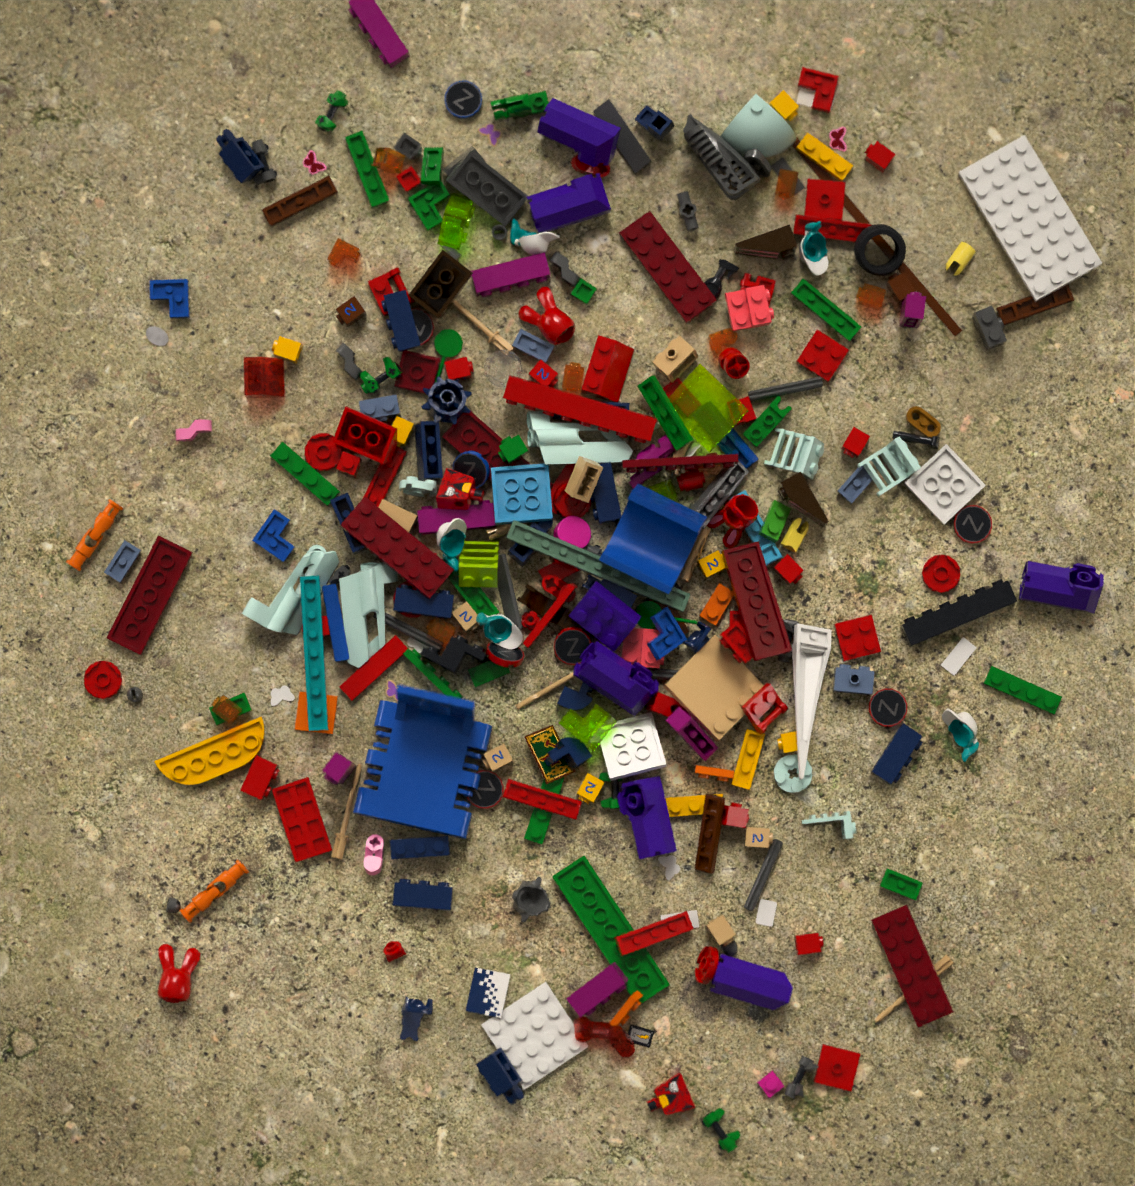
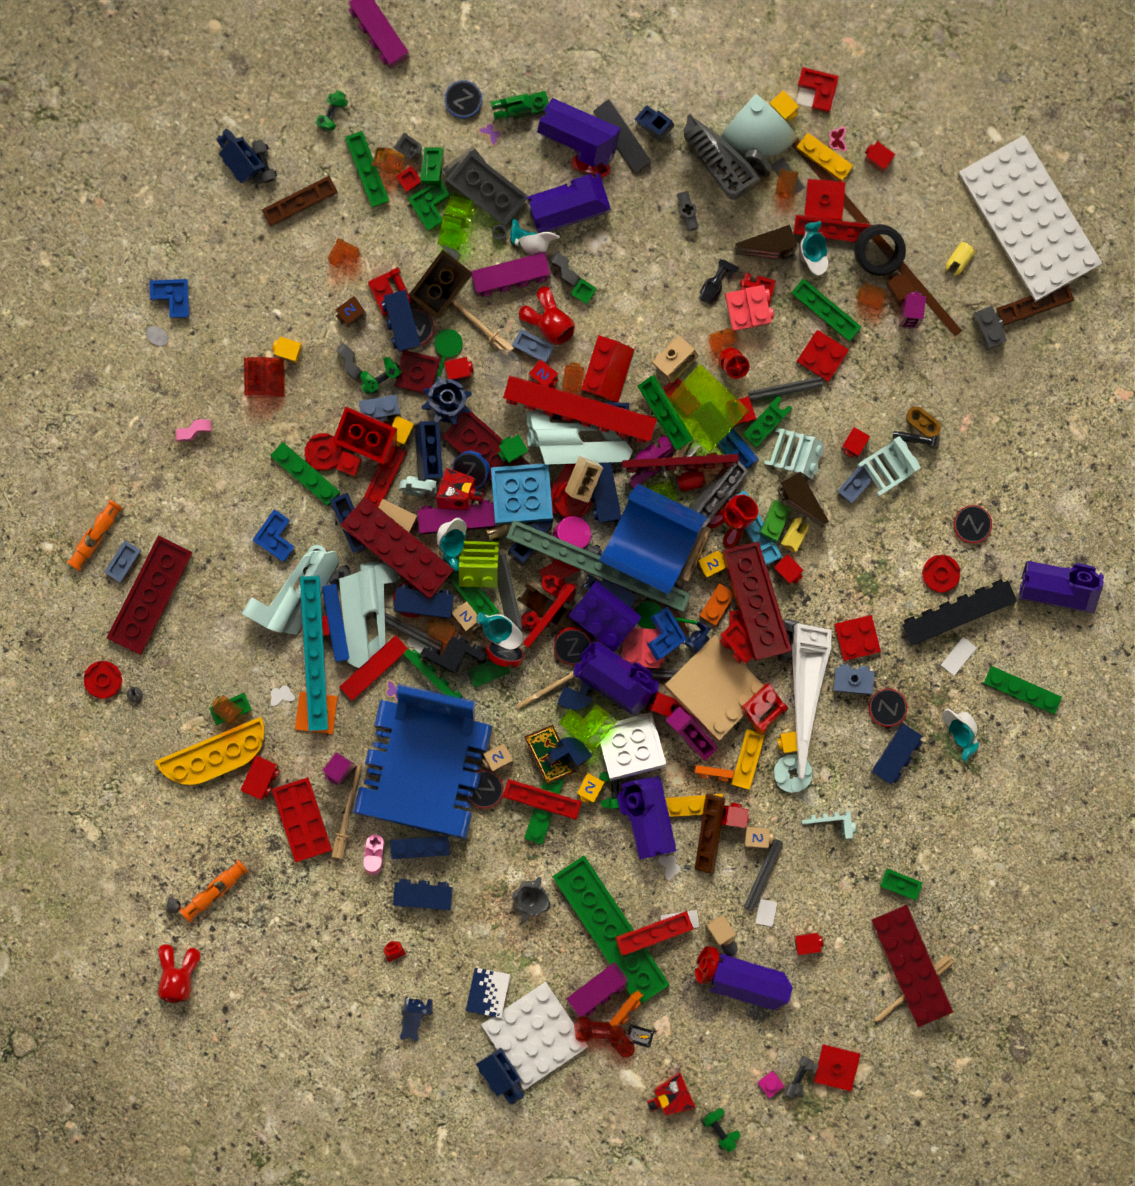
dark red sticker [303,150,326,174] -> none
dark red plate [619,211,717,324] -> none
white plate [904,444,986,525] -> none

